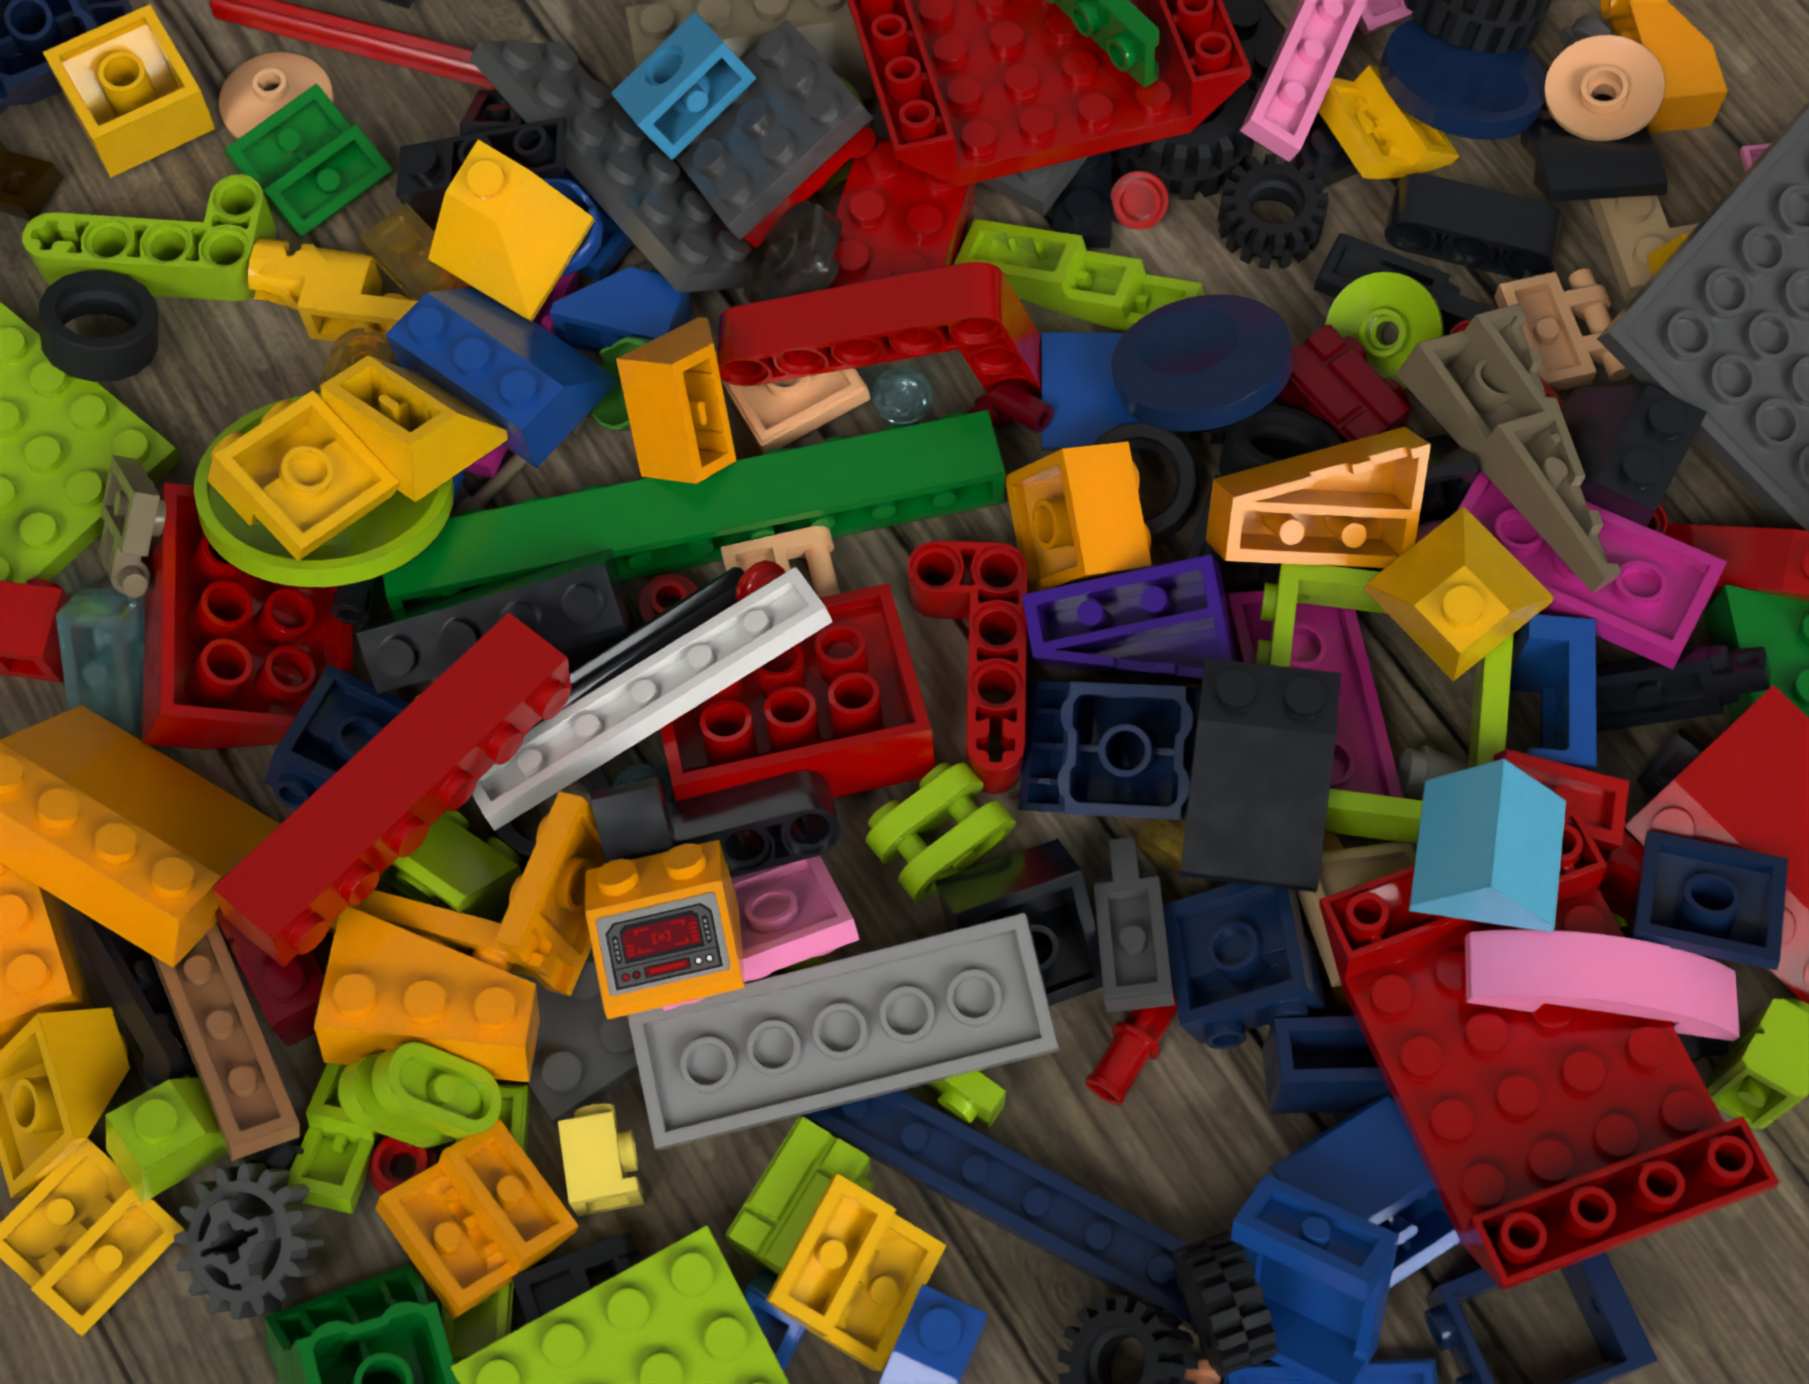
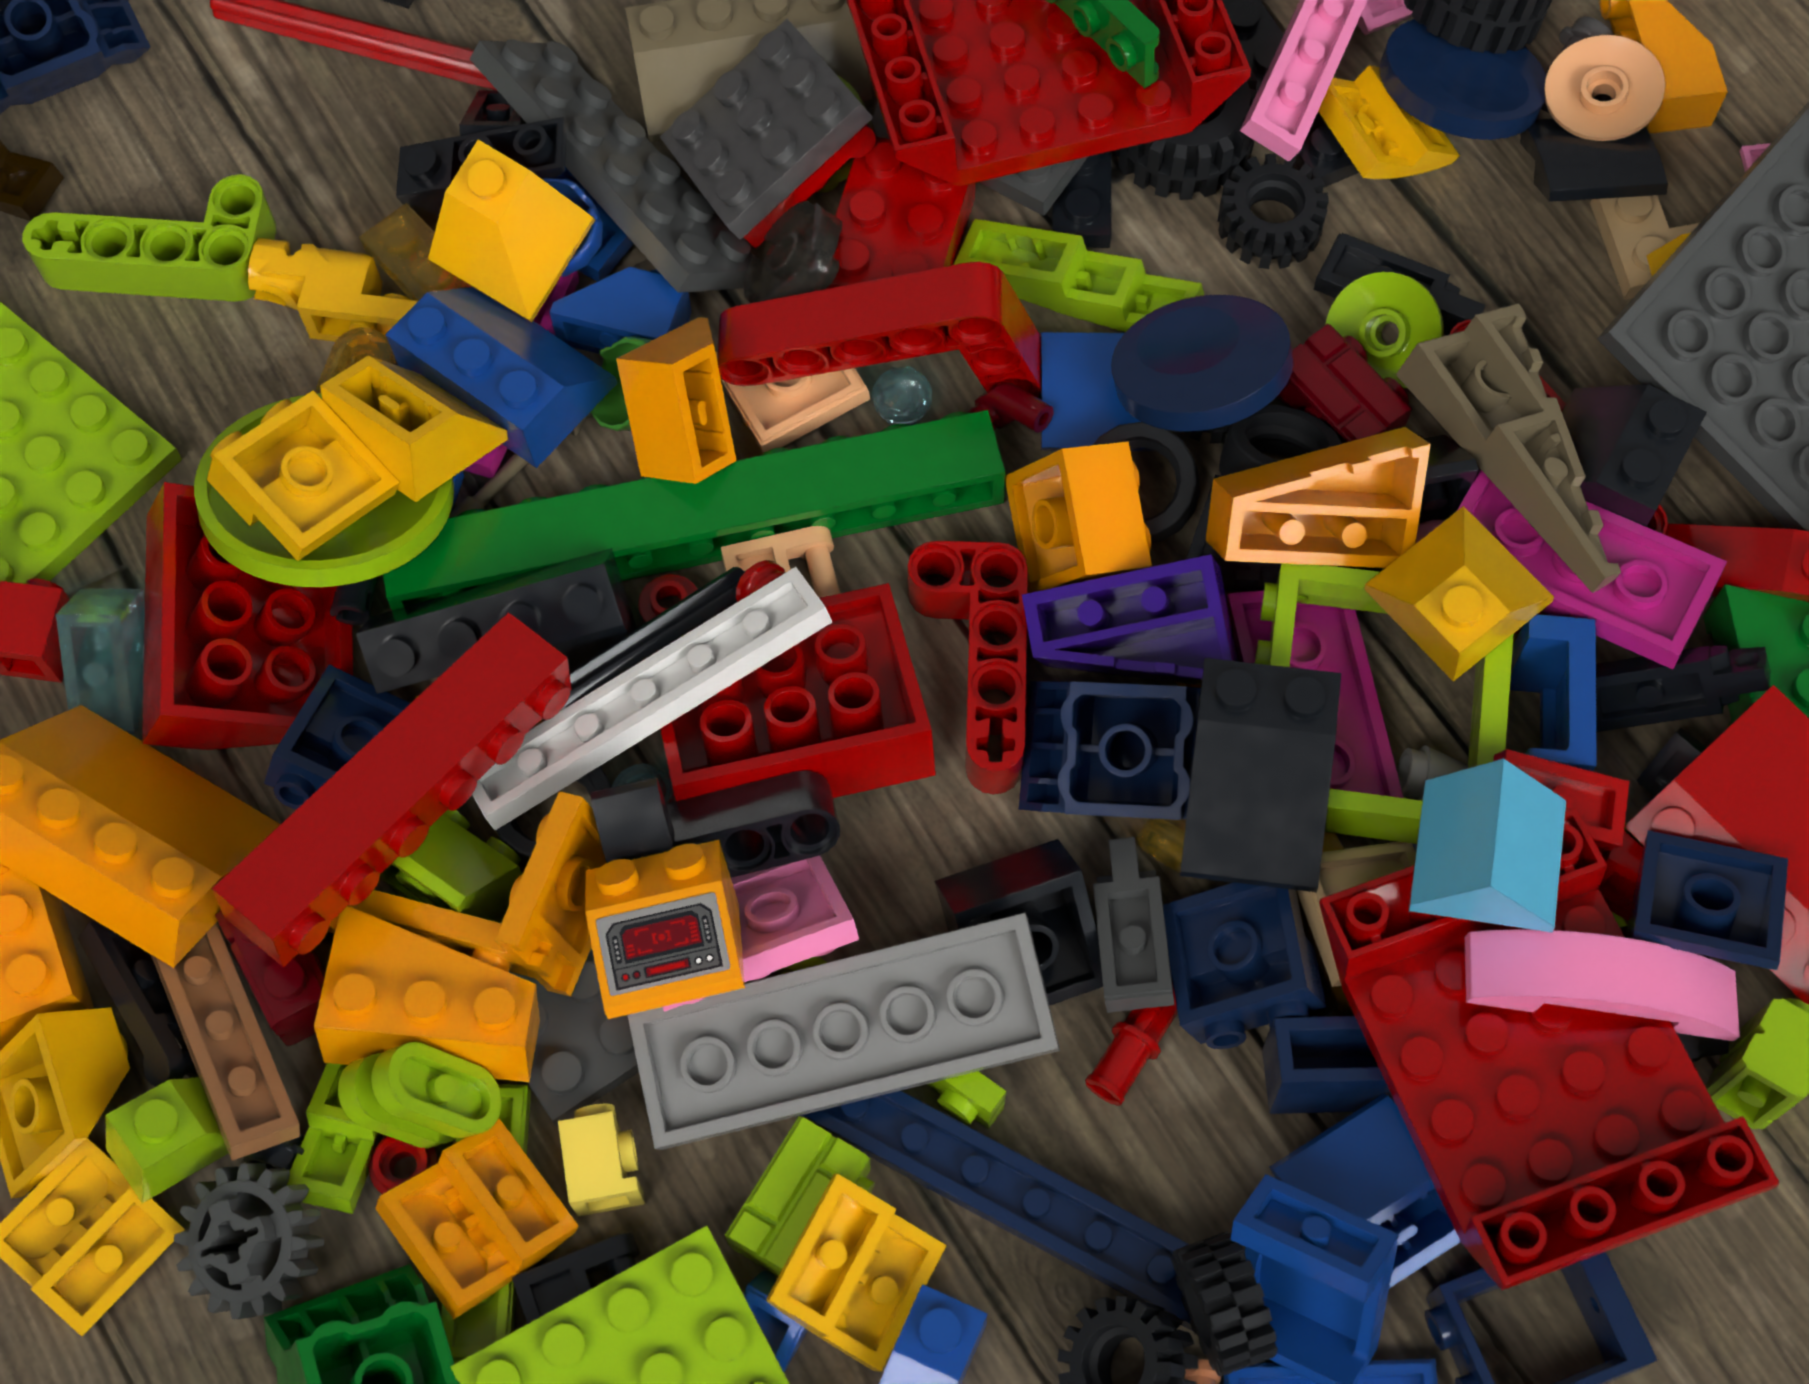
black tyre [39,270,159,382] -> none
yellow slope [43,4,215,178] -> none
dark tan plate [99,455,166,598] -> none
light nougat dish [219,52,334,139] -> none
green slope [223,83,393,239] -> none
dark azure brick [611,11,757,160] -> none
lime brick [865,762,1016,902] -> none
red plate [1110,170,1169,230] -> none
black beam [1384,173,1564,279] -> none
light nougat plate [1494,268,1631,392] -> none

